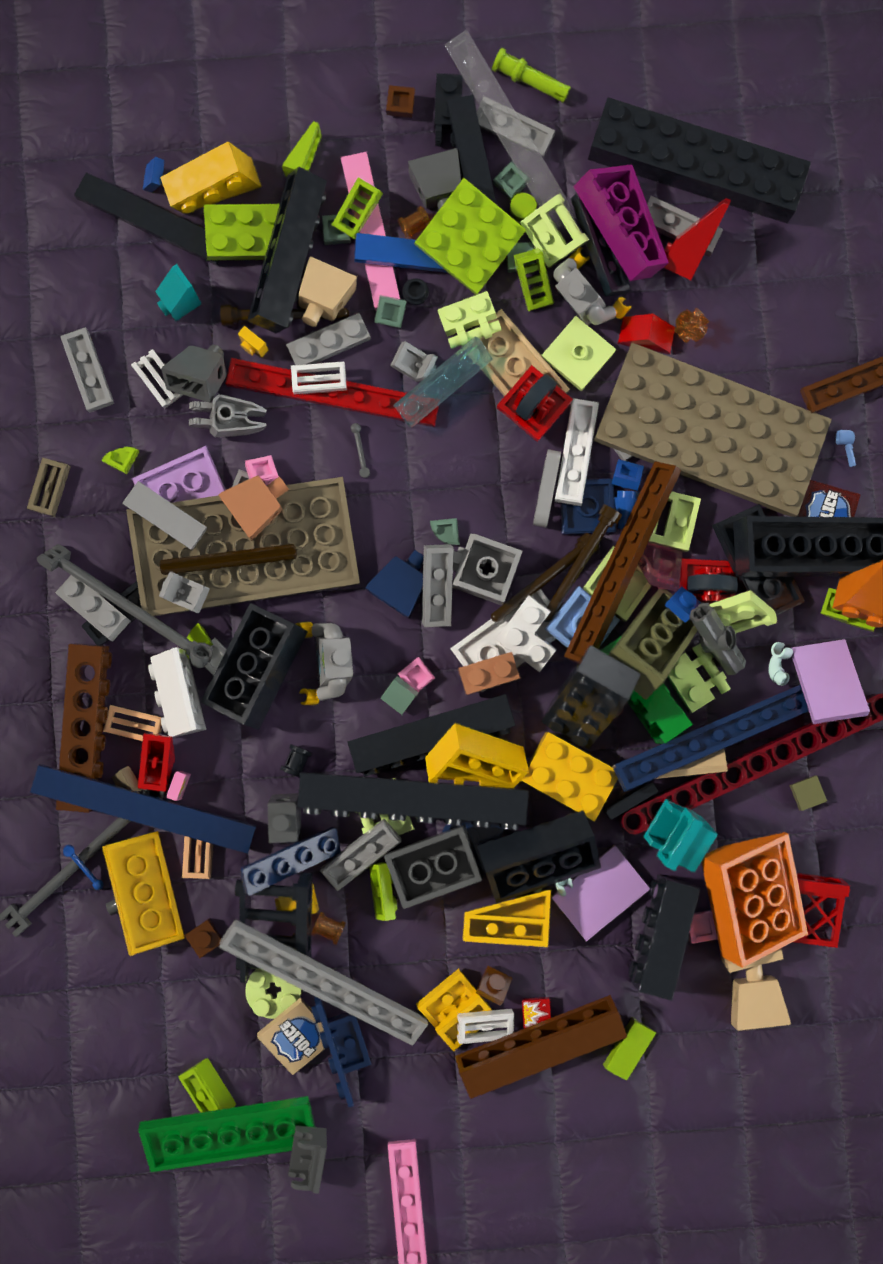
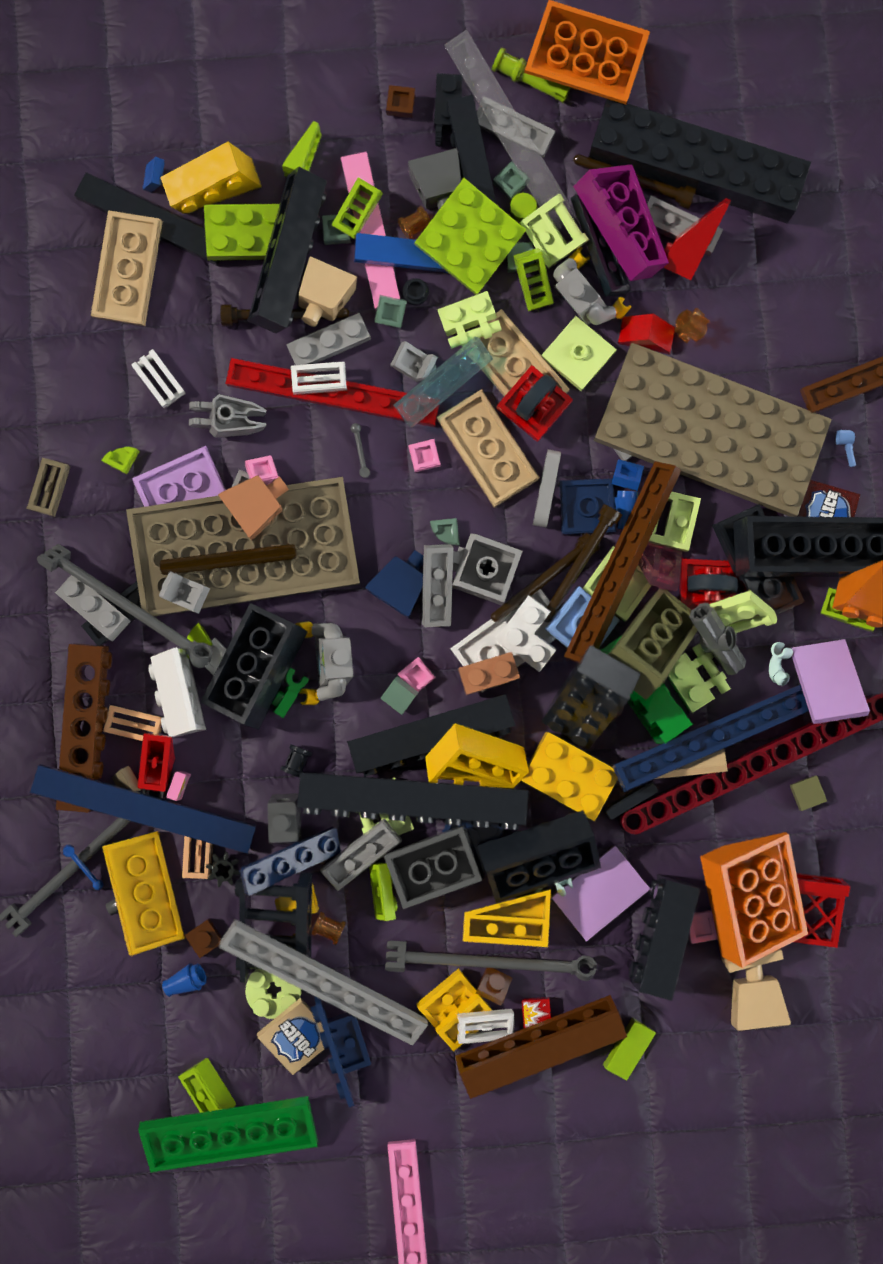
light grey plate [60,327,115,413] -> none
light grey tile [122,481,208,550] -> none
teal slope [155,264,202,321] -> none
dark grey torso [161,344,226,403] -> none
yellow plate [238,326,269,358] -> none
dark grey hinge [288,1126,327,1194] -> none
white tile [555,398,599,506] -> none
teal plate [643,799,718,873] -> none
blue plate [665,587,702,623] -> none
none -> tan tile [91,210,163,326]
none -> blue cone [162,963,206,997]
none -> pearl dark grey gear [206,851,240,887]
none -> green plate [272,668,309,718]
none -> dark grey hinge [385,941,597,981]
none -> bright pink tile [408,439,441,473]
none -> tan tile [437,389,539,508]
none -> orange slope [524,0,650,105]
none -> dark brown piece [573,154,697,209]

